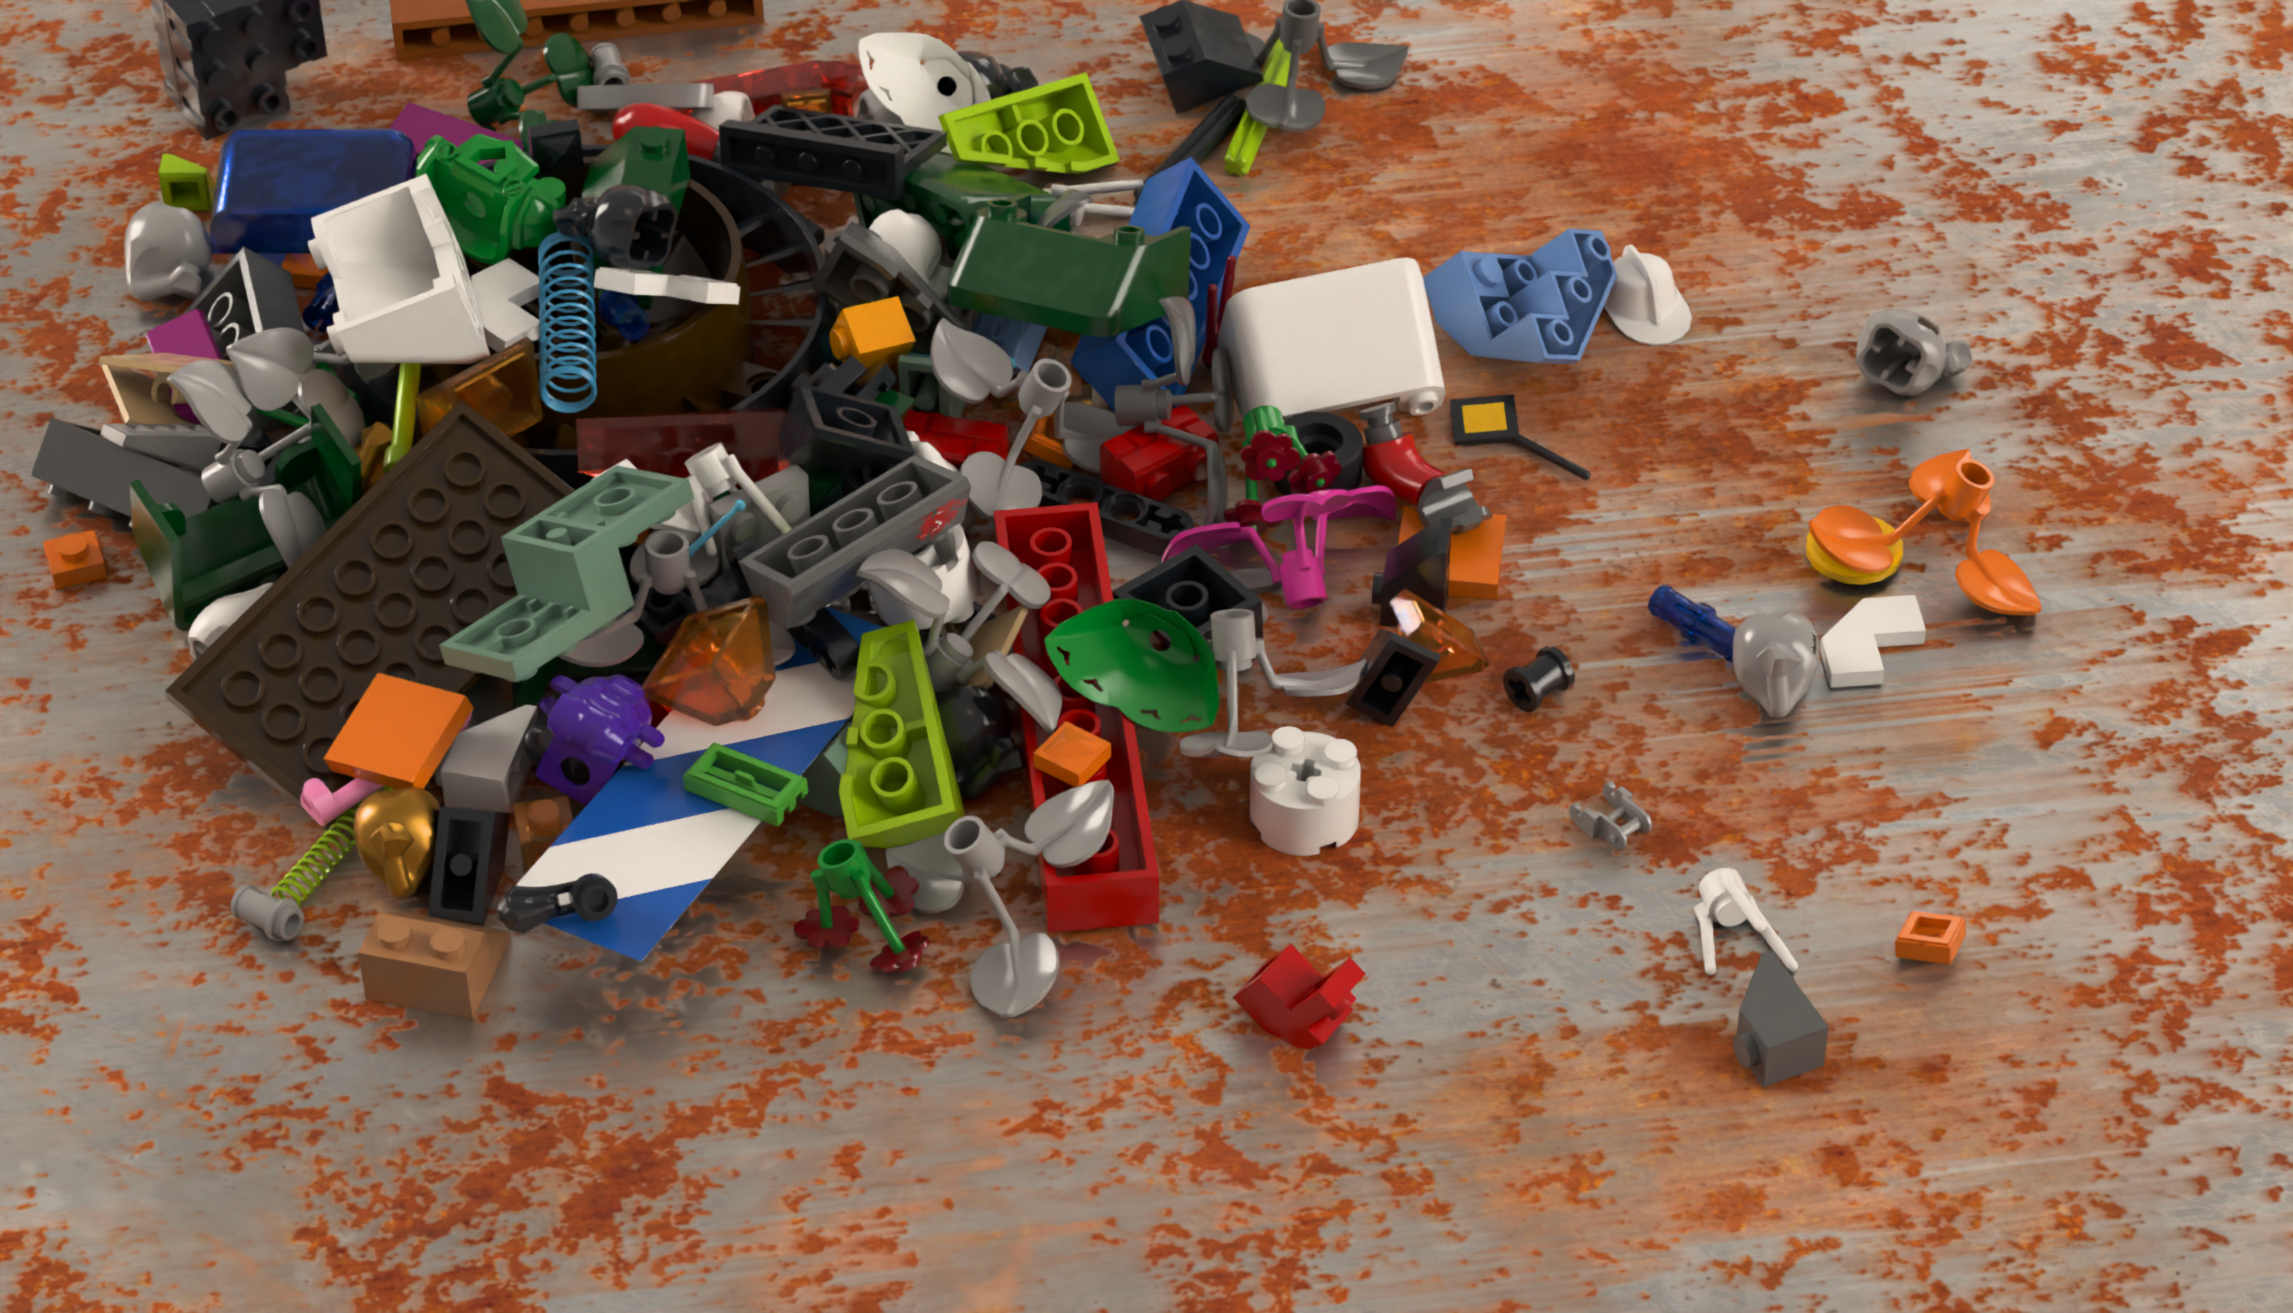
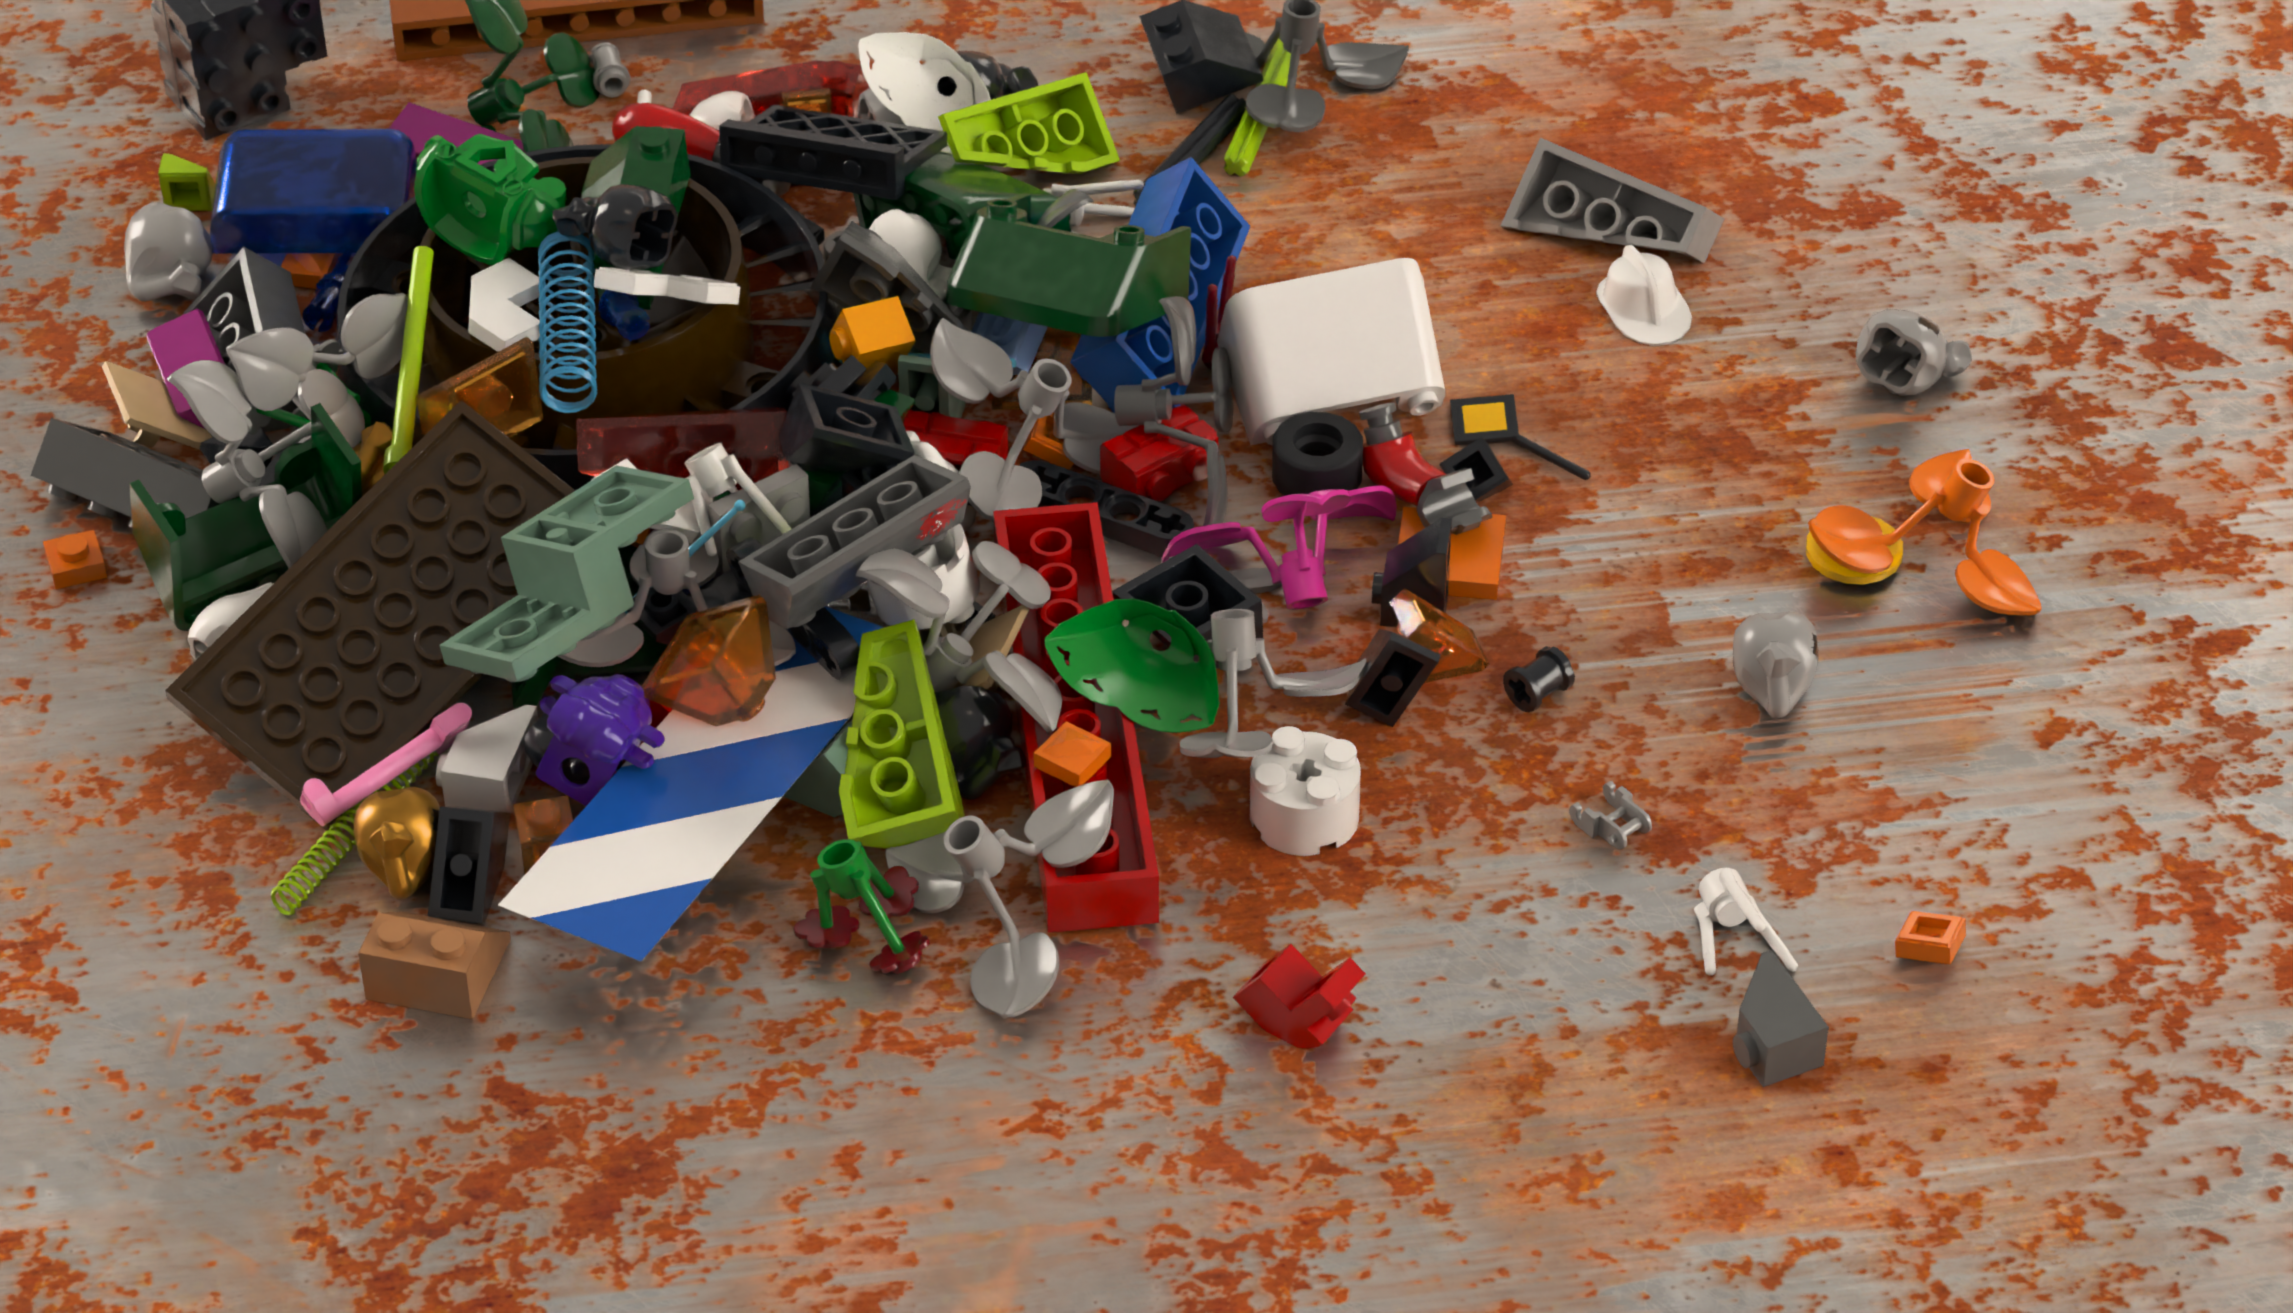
tan piece [99,353,236,404] -> none
light grey slope [101,423,222,472] -> none
light grey pin [230,884,304,942] -> none
white windscreen [308,173,490,364] -> none
orange tile [323,673,474,789] -> none
black piece [498,873,618,935] -> none
black tile [527,119,584,177] -> none
light grey beam [577,83,713,111] -> none
bright green tile [683,742,808,826] -> none
dark red plant [1224,405,1342,535] -> none
medium blue brick [1423,228,1617,364] -> none
clear blue pin [1648,584,1736,663] -> none
white tile [1820,595,1926,688] -> none
none -> black slope [1439,437,1513,503]
none -> light grey wedge [1500,138,1724,263]

